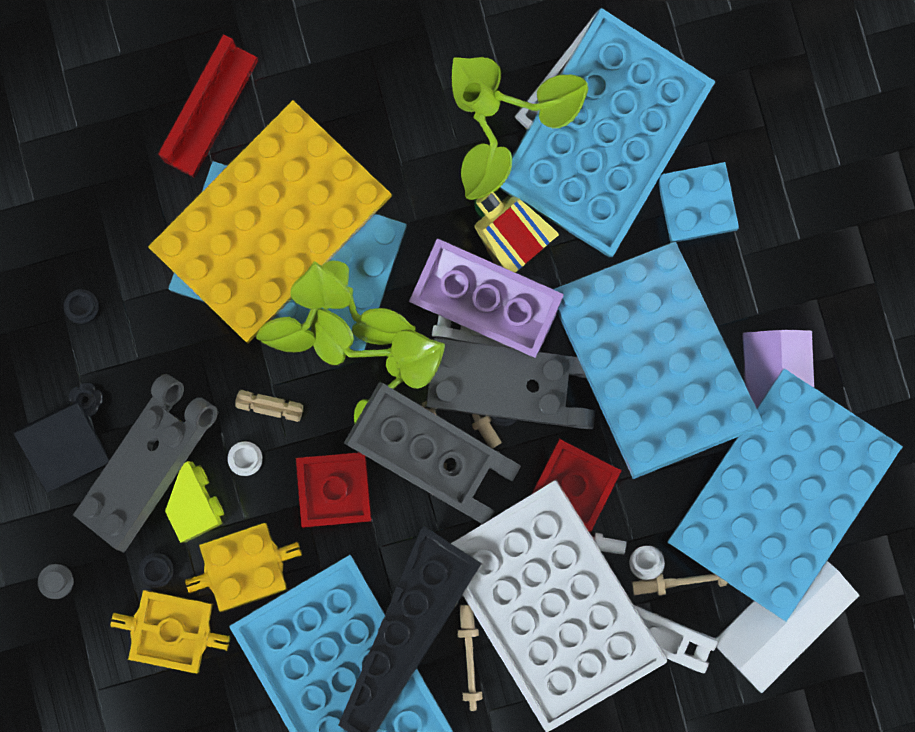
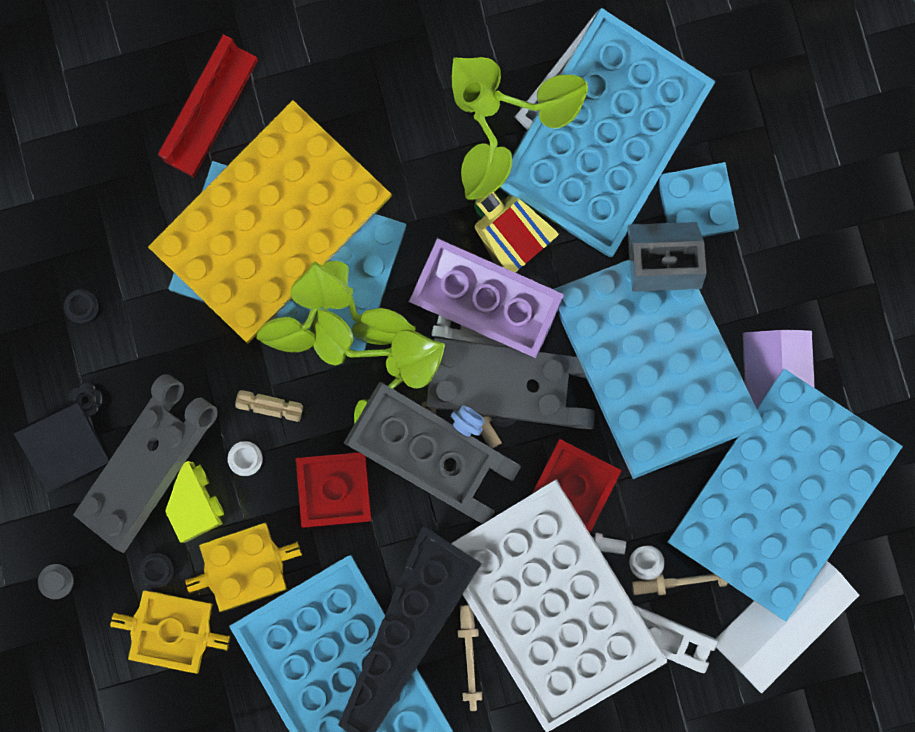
none -> light blue plate [451,405,485,437]
none -> dark grey slope [627,222,707,292]

